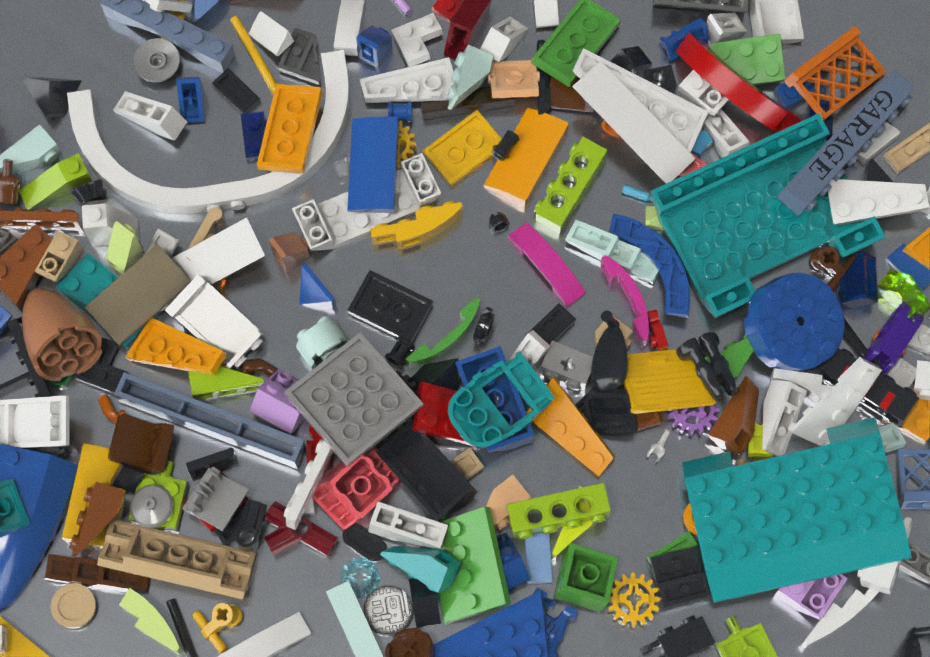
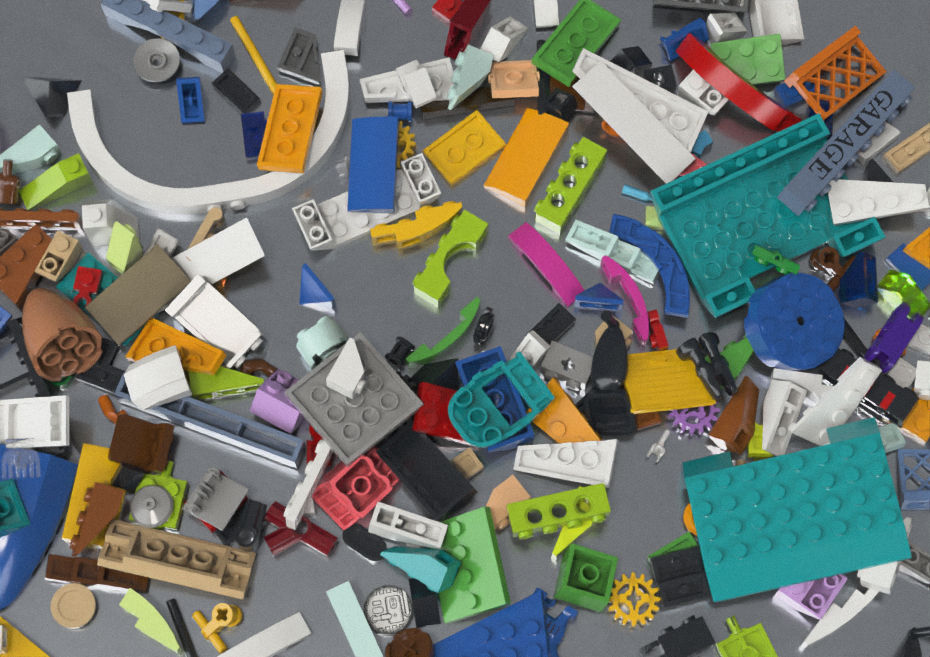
black piece [70,179,103,204] -> none
white slope [113,91,187,141] -> none
black tile [186,447,239,481] -> none
white slope [249,11,294,56] -> none
nougat slope [269,232,310,273] -> none
clear light blue gear [340,557,380,597] -> none
black plate [347,270,433,343] -> none
blue slope [356,25,392,67] -> none
white plate [391,13,443,68] -> none
black hinge [489,212,510,232] -> none
black pin [492,130,519,161] -> none
blue slope [496,532,530,590] -> none
light blue tile [525,533,552,584] -> none
white slope [702,109,750,158] -> none
none -> clear piece [2,438,40,479]
none -> red plate [73,266,103,307]
none -> white slope [124,345,192,410]
none -> white slope [326,338,366,399]
none -> white slope [396,60,437,108]
none -> lime arch [412,209,489,307]
none -> white wing [513,439,619,488]
none -> black slope [543,88,578,121]
none -> blue slope [574,282,624,312]
none -> green plate [751,244,800,275]

